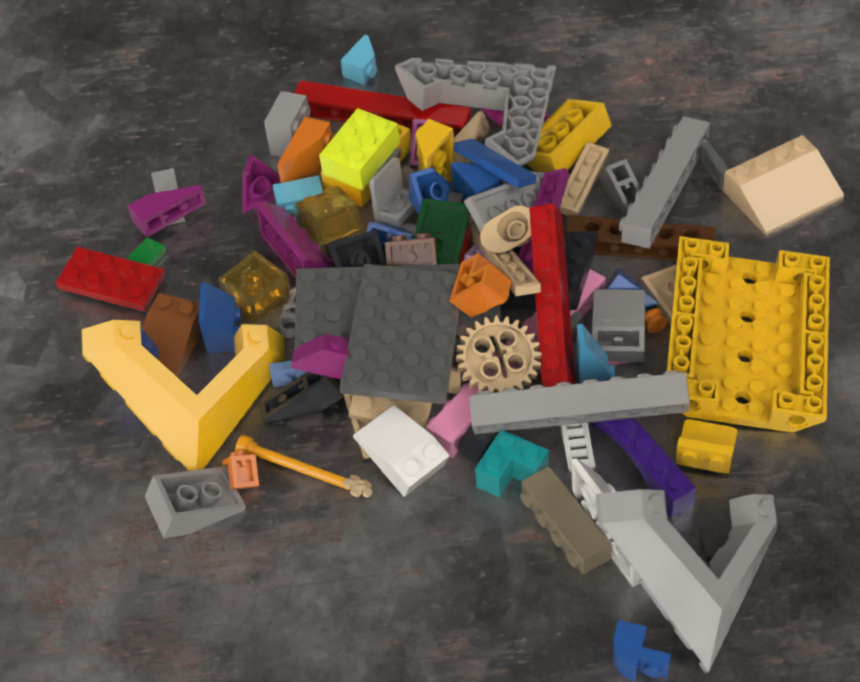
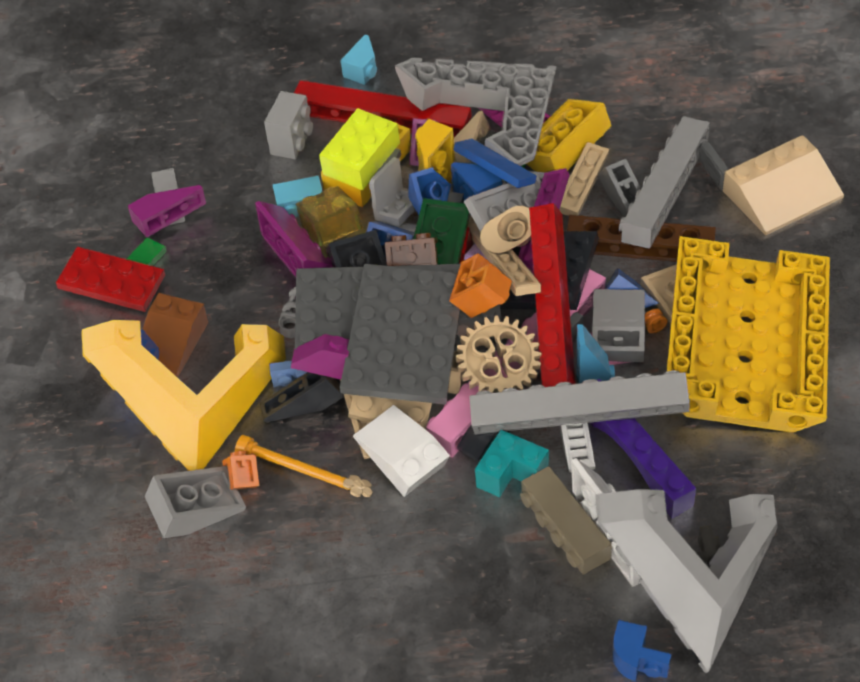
blue slope [199,283,242,353] -> none
clear yellow brick [218,251,291,322] -> none
magenta slope [242,155,281,213] -> none
orange slope [277,117,334,183] -> none
yellow bracket [675,419,737,474] -> none

